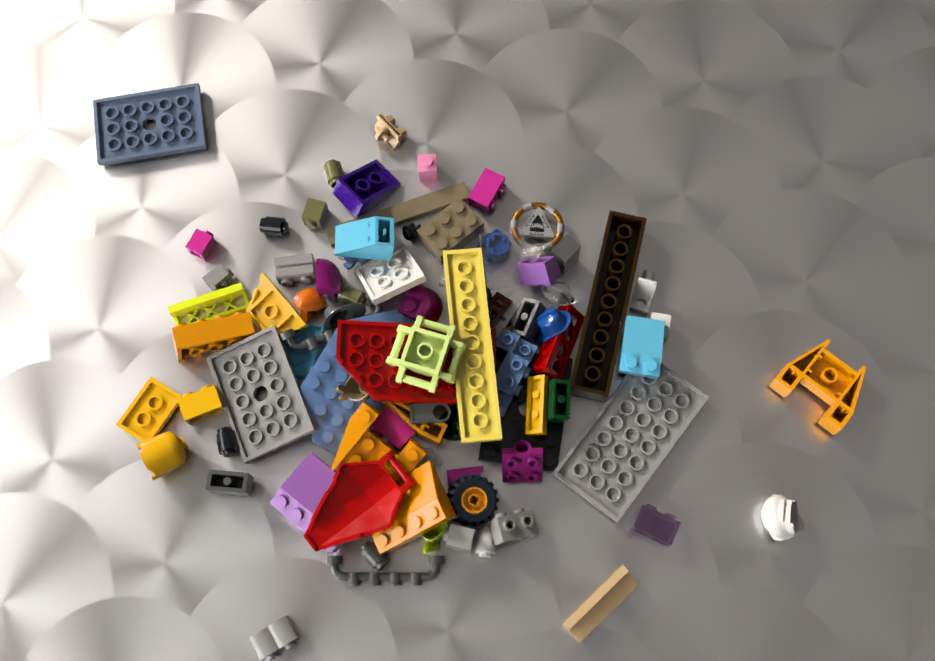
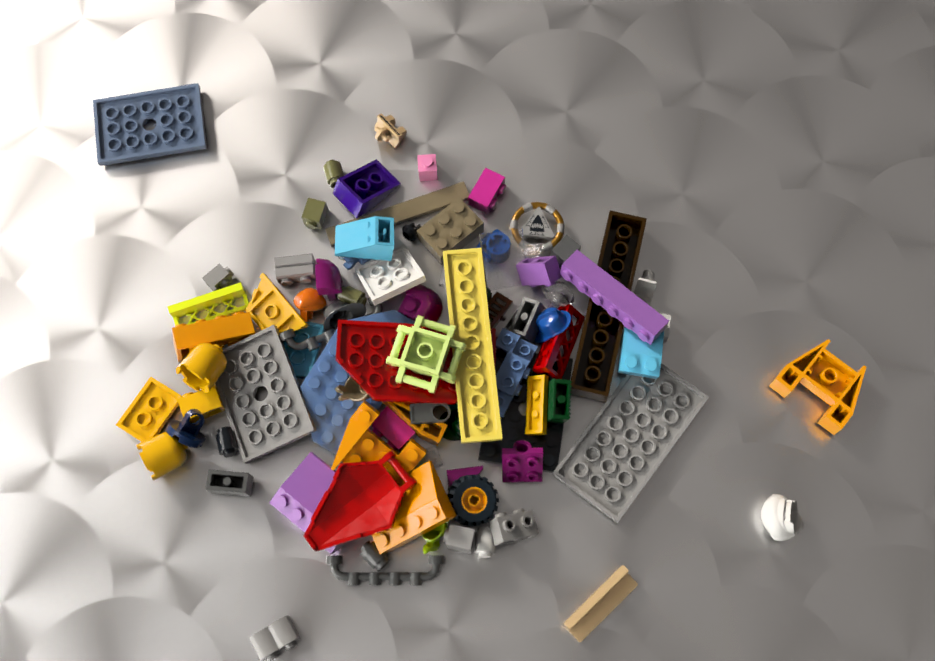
dark pink brick [185,228,217,261] -> none
black brick [259,216,289,236] -> none
clear purple brick [631,504,681,547] -> none
none -> dark blue tile [166,409,206,448]
none -> yellow cylinder [176,343,227,393]
none -> medium lavender brick [560,250,669,345]

